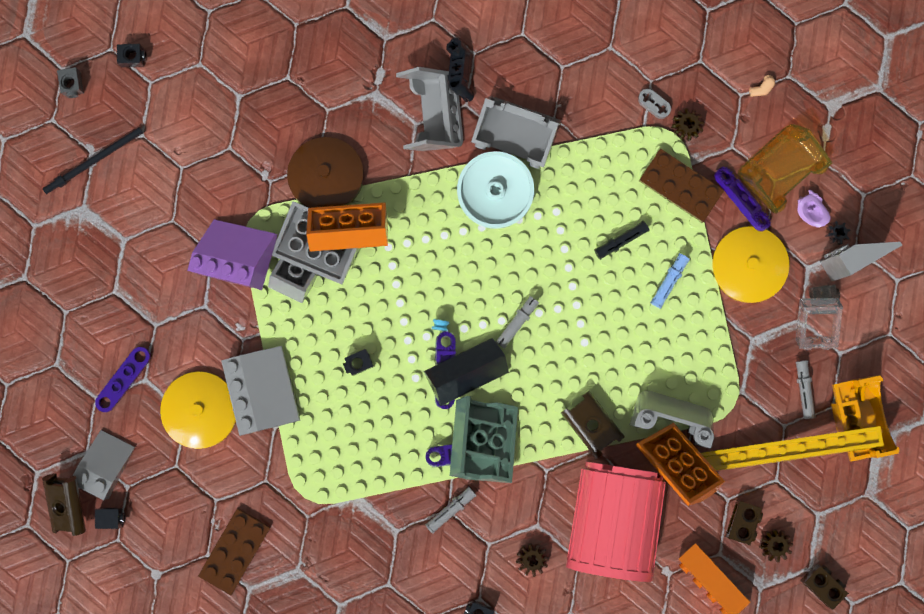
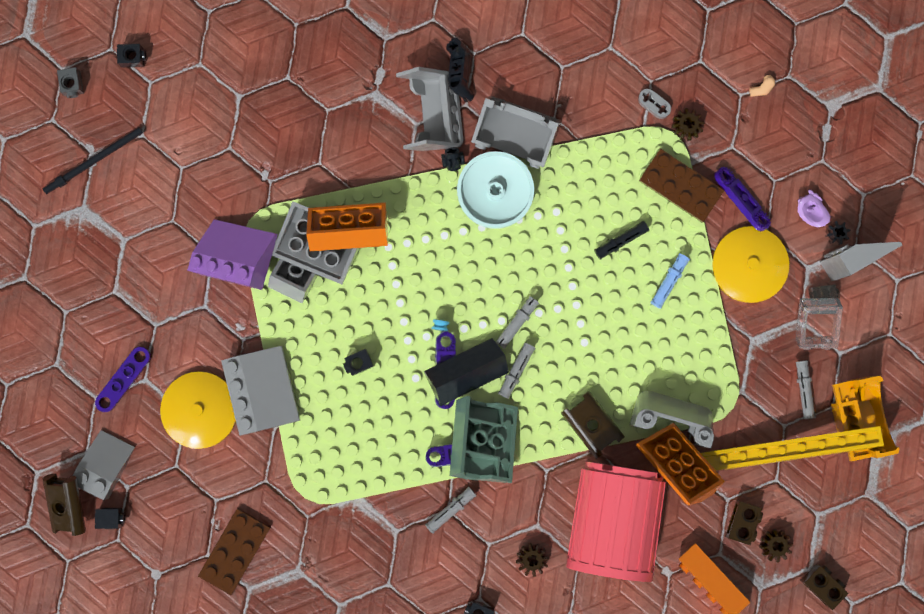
reddish brown dish [287,137,364,208] -> none
clear yellow windscreen [738,124,832,214] -> none
none -> black gear [441,147,465,171]
none -> light grey pin [498,343,536,399]

